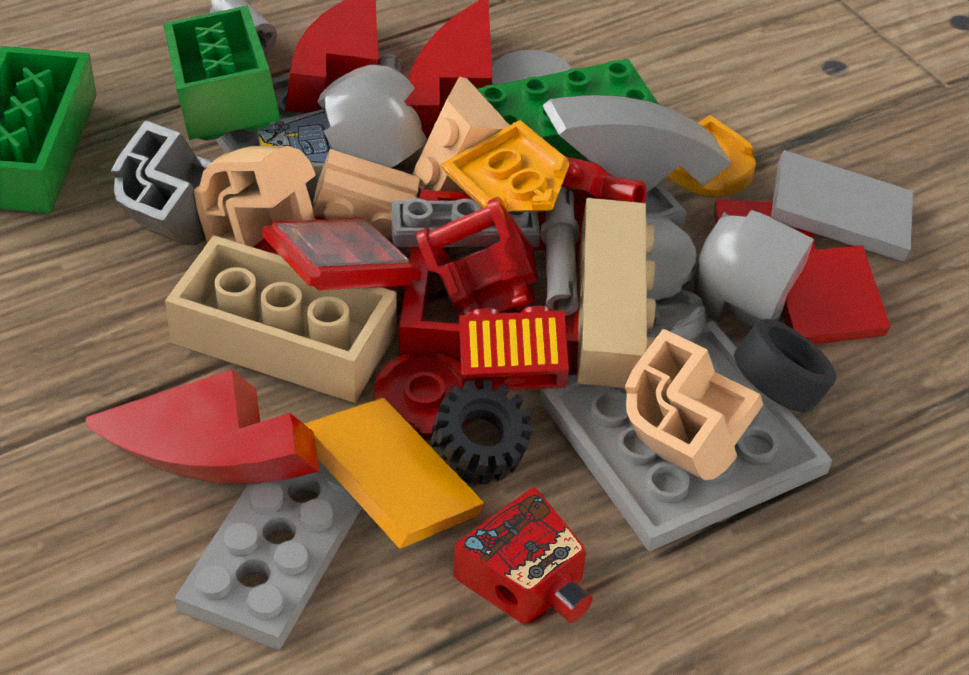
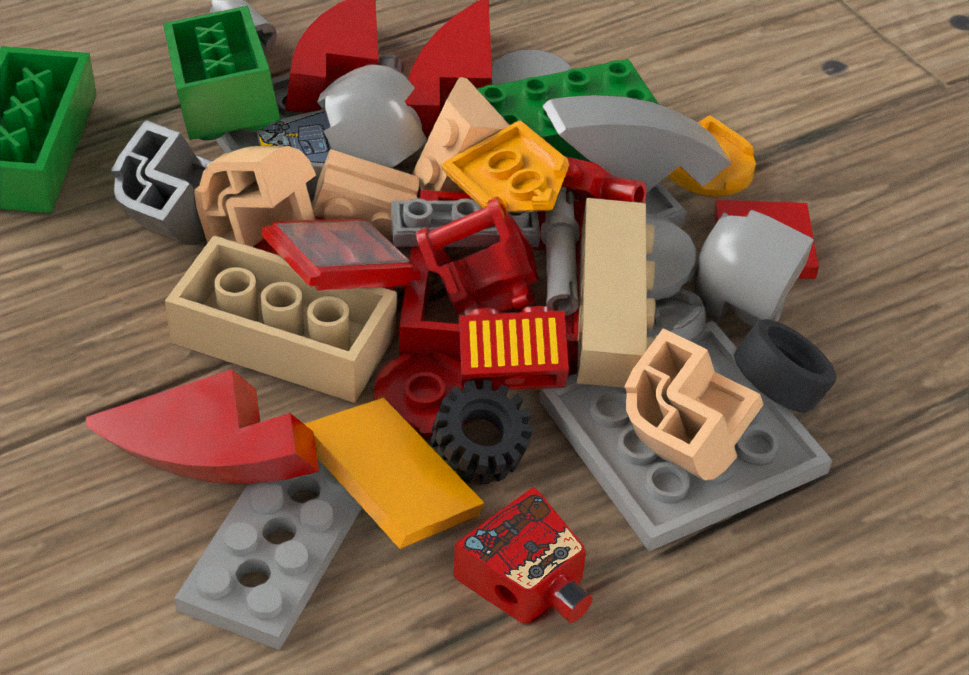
light grey tile [771,150,913,261] -> none
red tile [782,245,890,344] -> none

